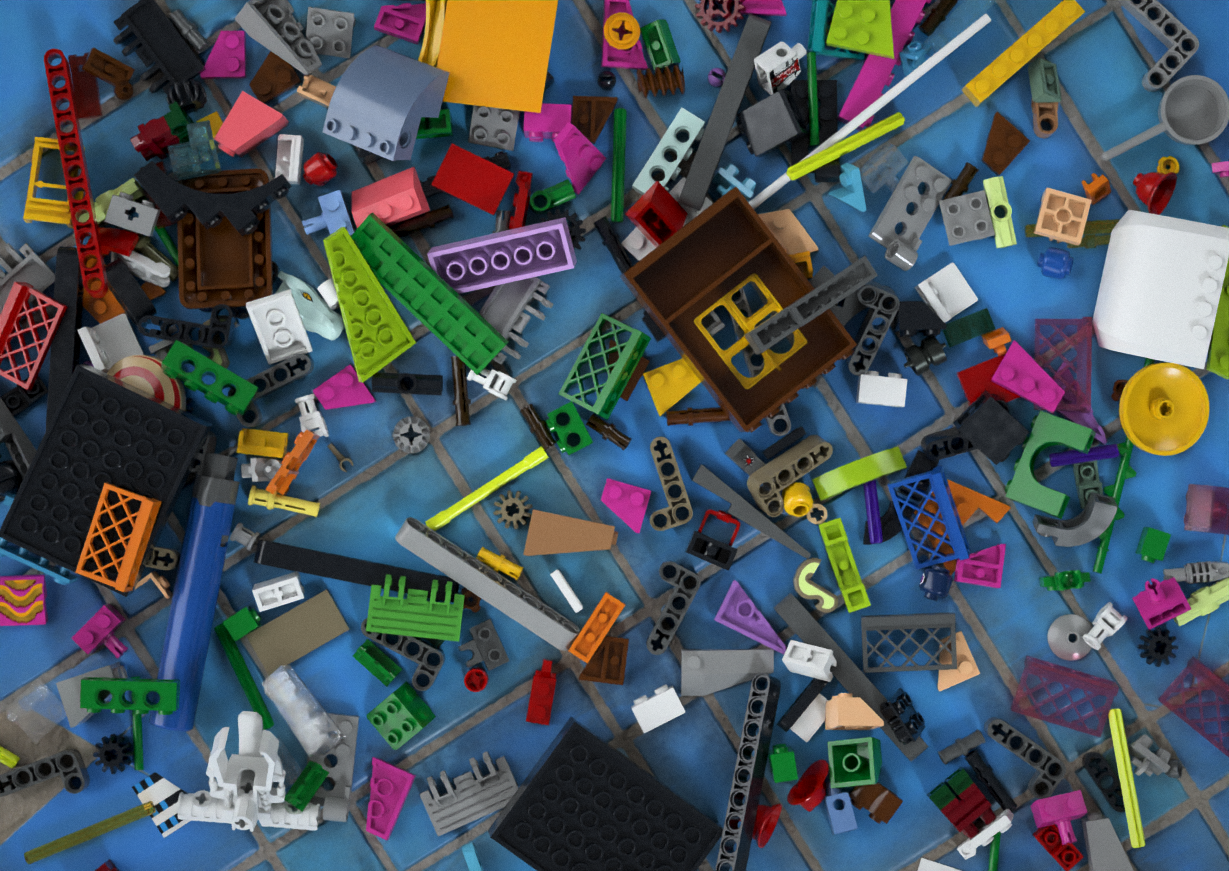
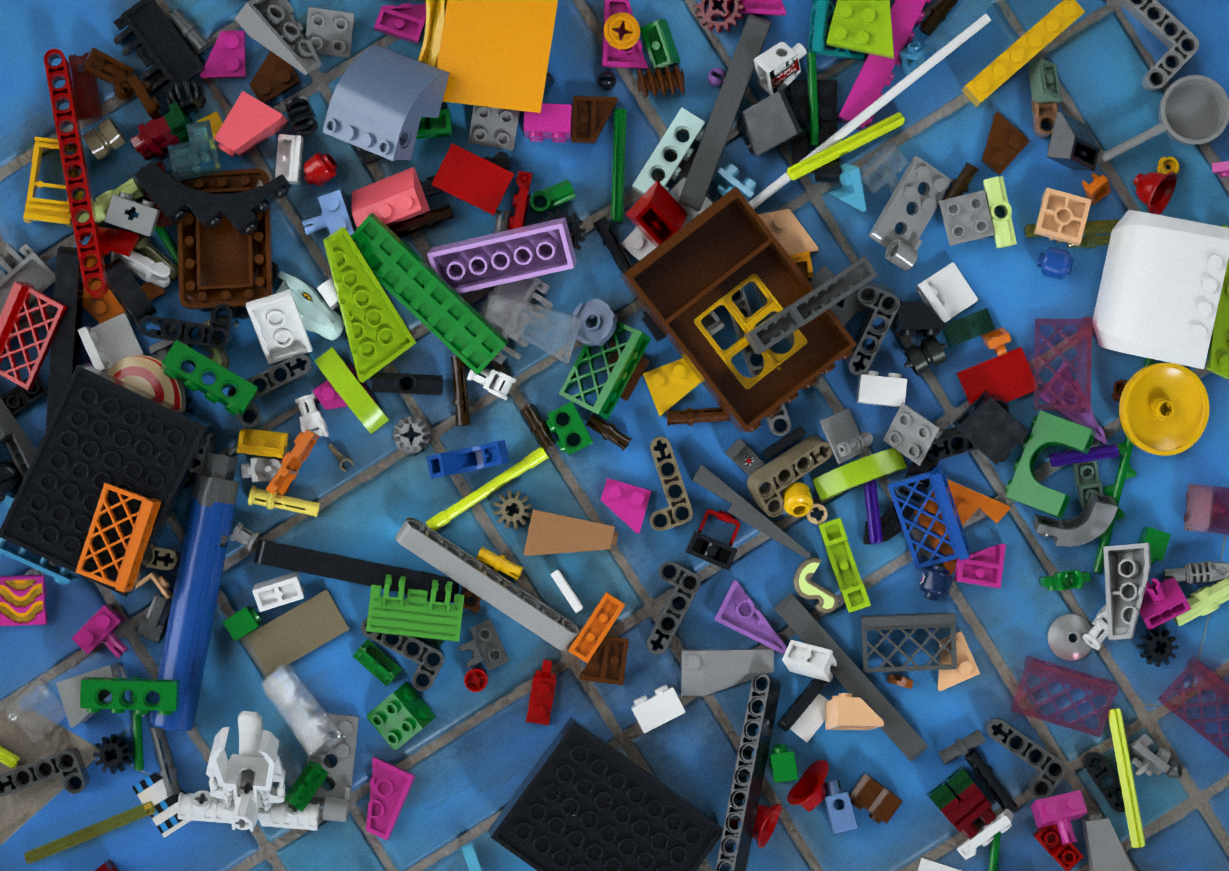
green axle [214,623,274,730] -> none
light nougat hinge [297,74,336,108] -> none
light grey hinge [419,751,519,836] -> none
dark pink wing [554,122,607,195] -> none
green slope [827,737,882,789] -> none
black hinge [879,688,926,745] -> none
dark pink wing [991,340,1065,414] -> none
none -> dark tan wheel [82,118,127,160]
none -> reddish brown wing [127,75,161,119]
none -> dark grey piece [137,594,172,644]
none -> dark grey pin [150,727,181,796]
none -> black gear [285,95,318,136]
none -> lime slope [314,347,389,434]
none -> blue arch [426,440,509,479]
none -> clear wedge [483,291,581,365]
none -> sand blue plate [571,299,618,346]
none -> light grey hinge [820,408,873,464]
none -> light grey hinge [883,403,942,466]
none -> dark orange tile [886,673,914,689]
none -> black slope [1047,112,1100,171]
none -> light grey wedge [1103,543,1151,640]

